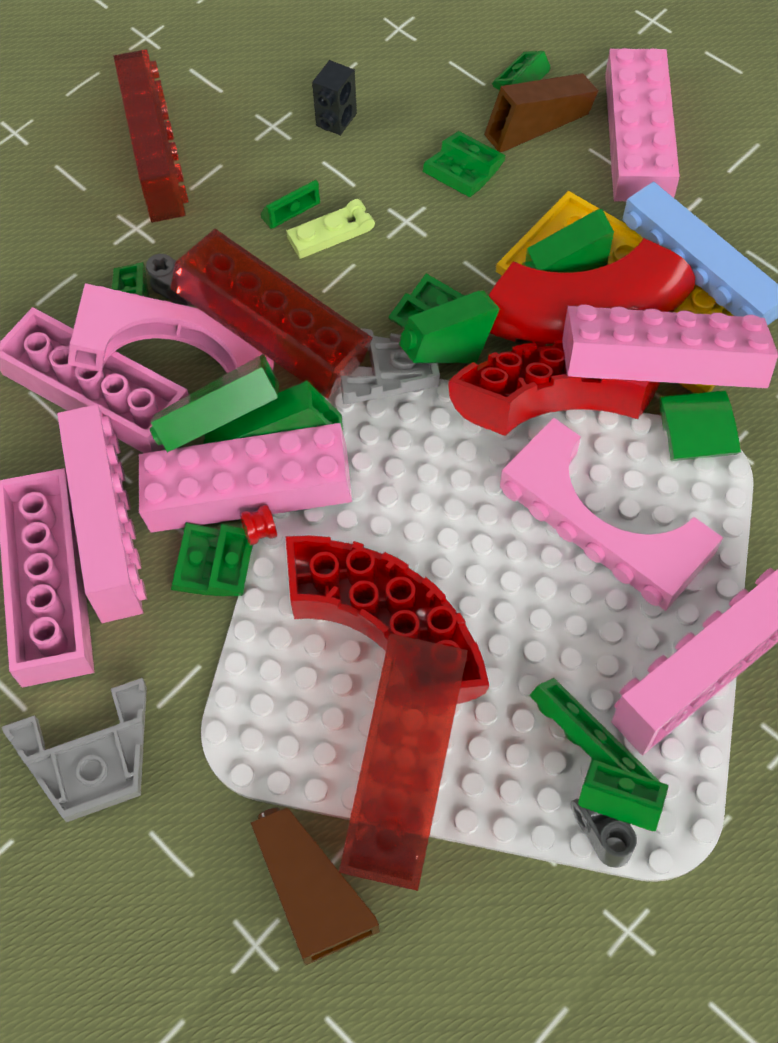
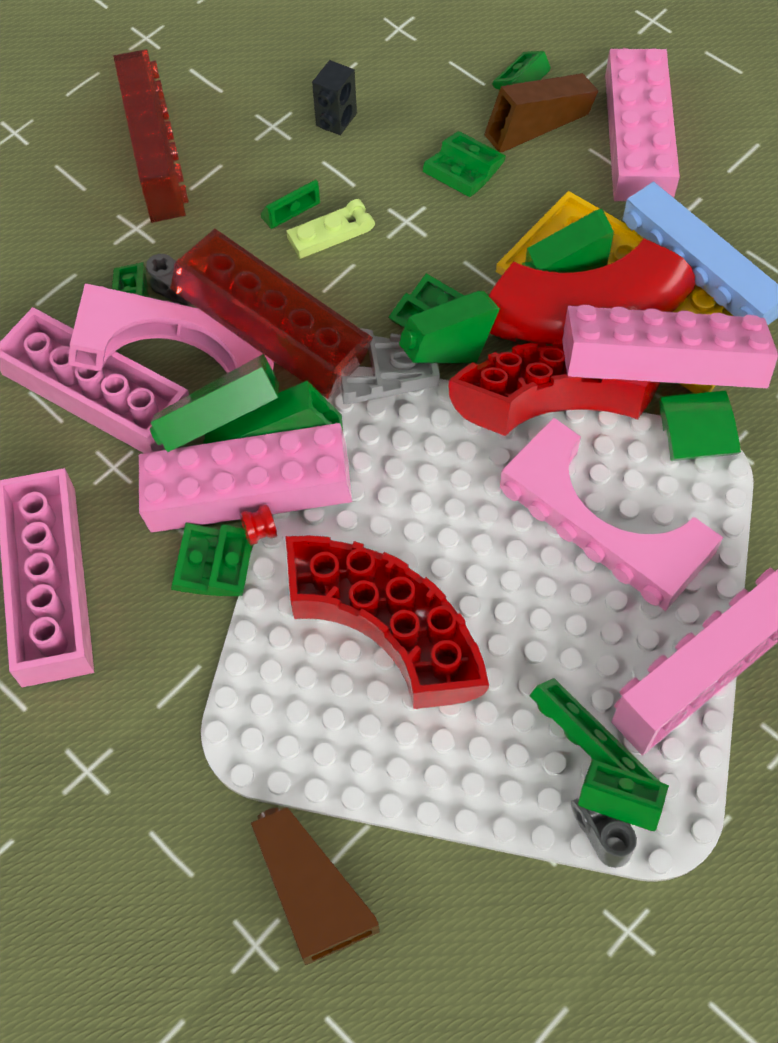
light grey wing [2,678,147,822] -> none
bright pink brick [57,404,147,623] -> none
clear red brick [339,634,468,891] -> none

